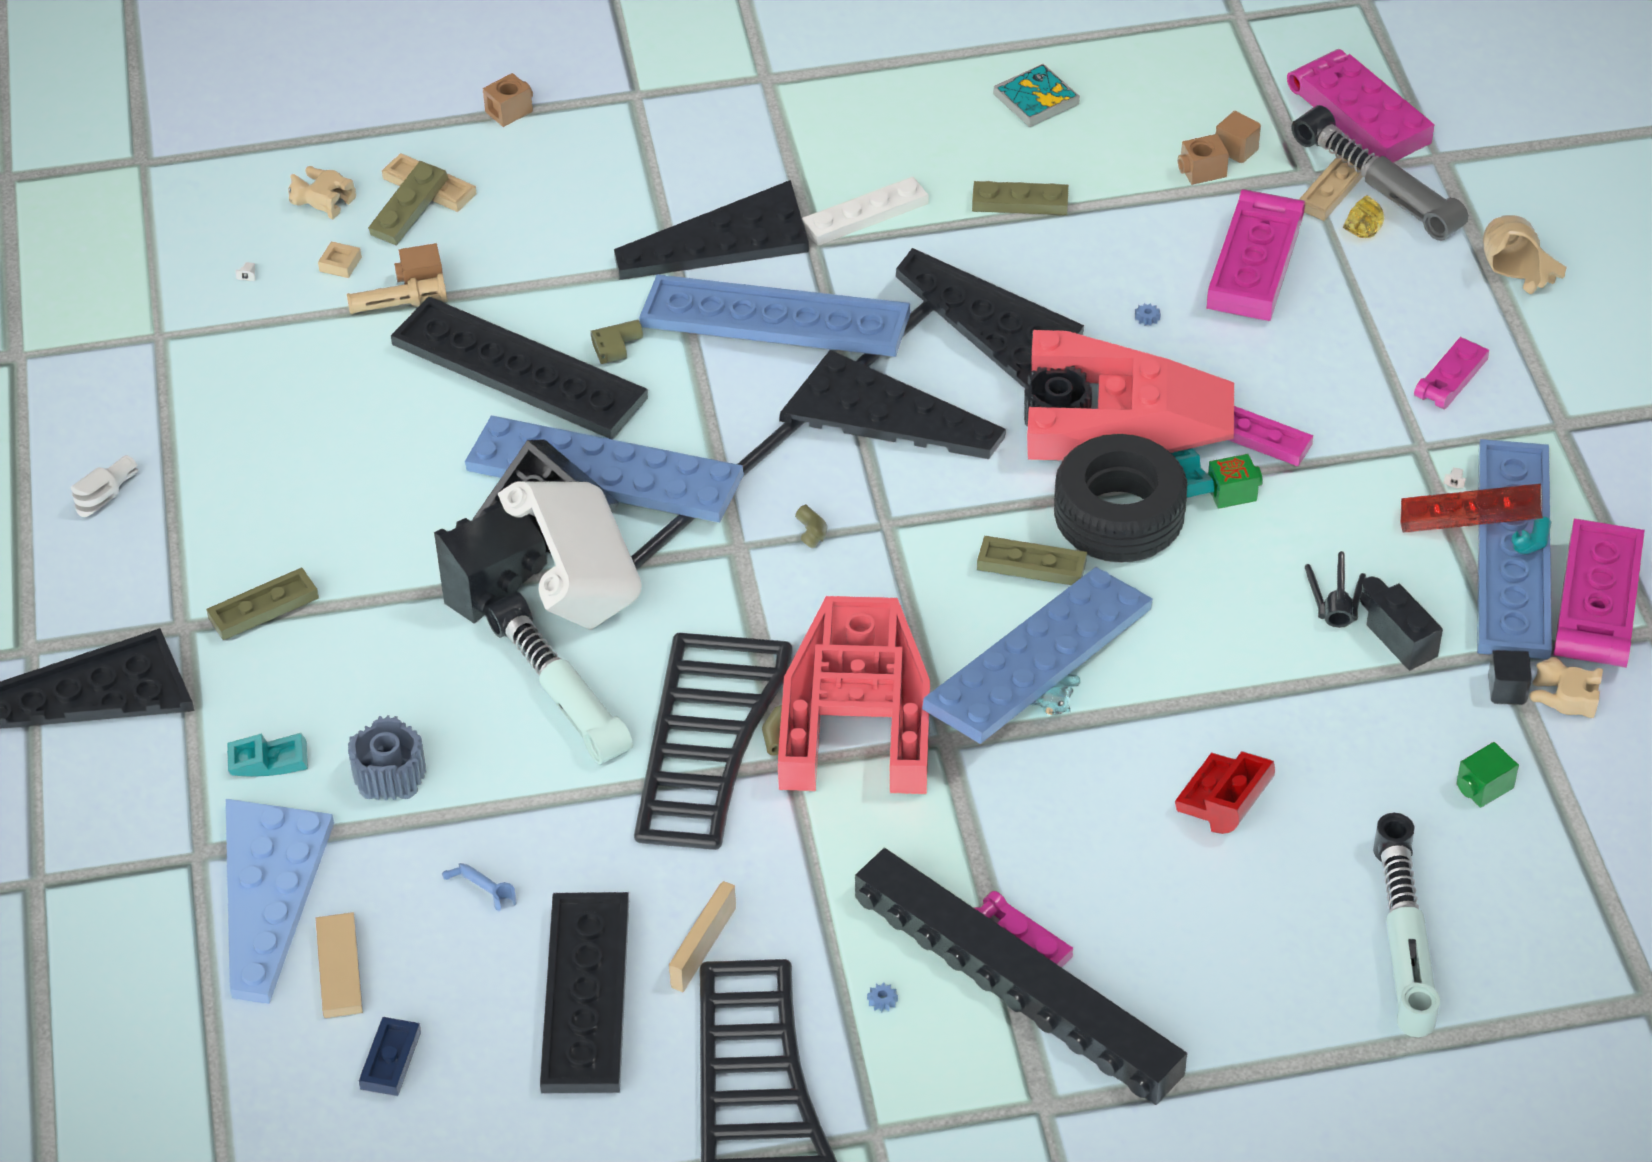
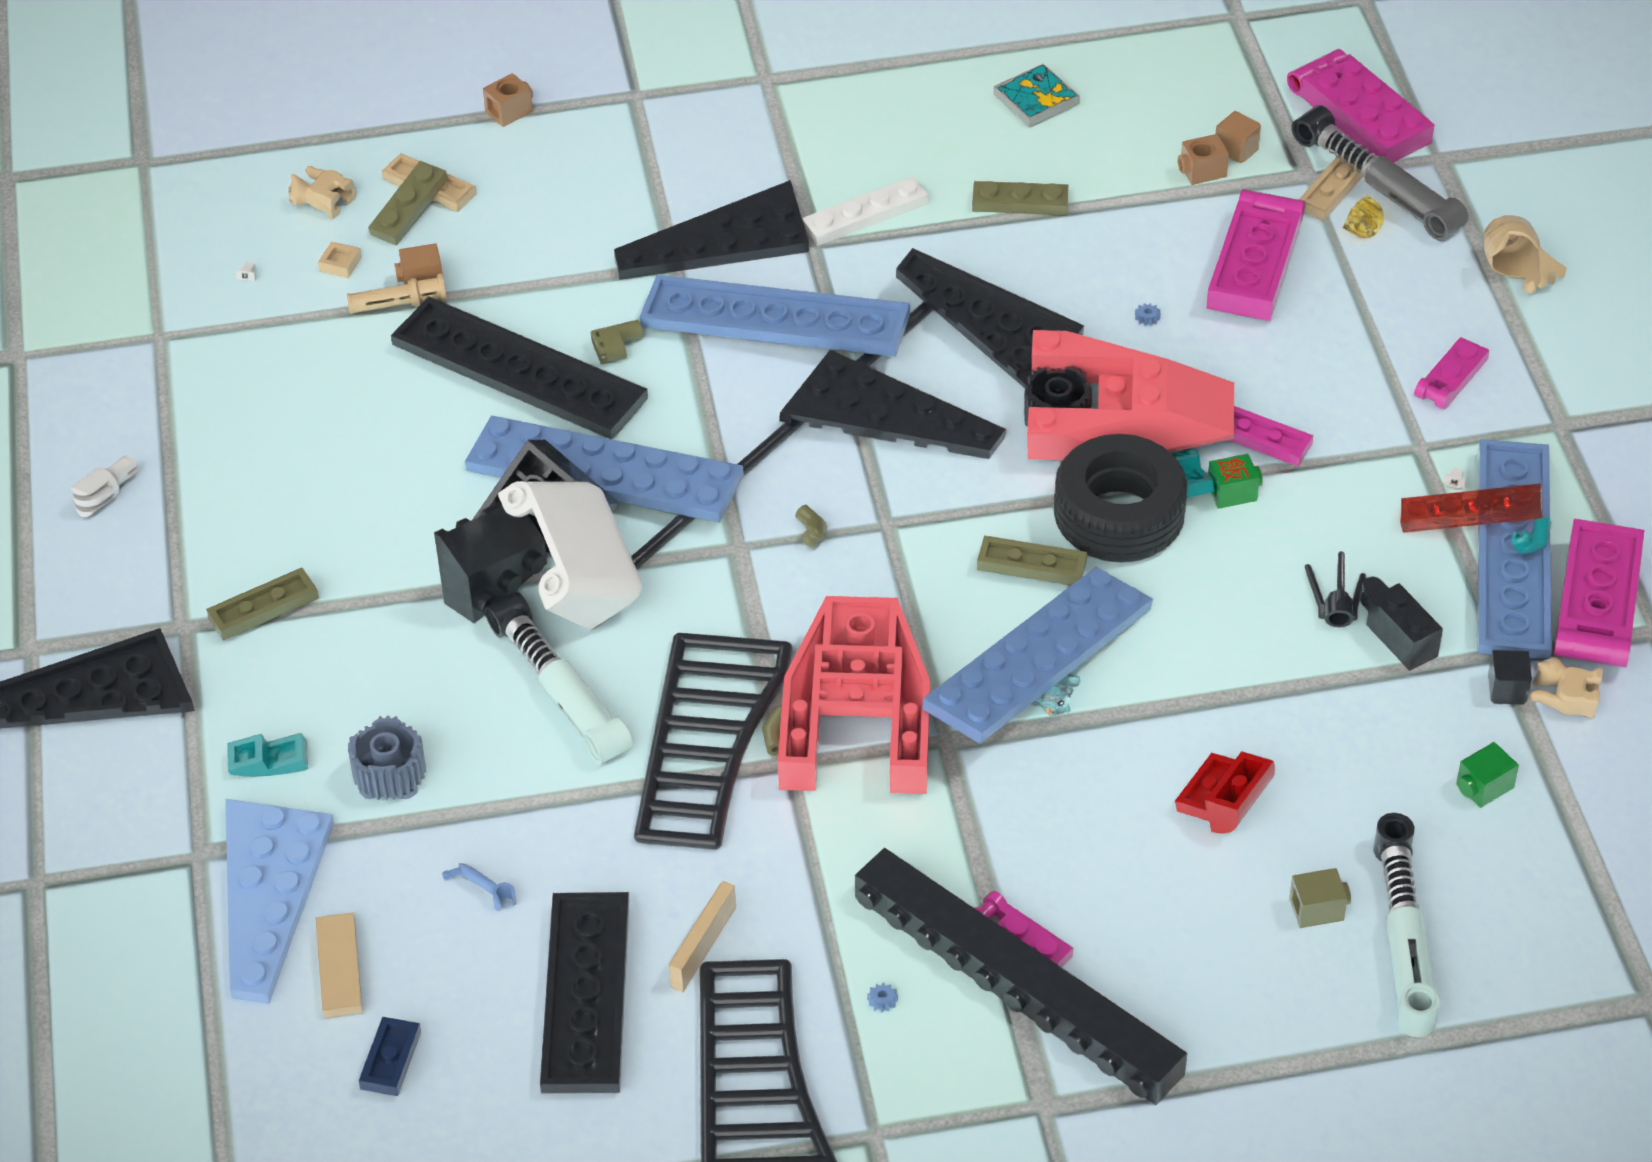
none -> olive brick [1289,868,1351,928]

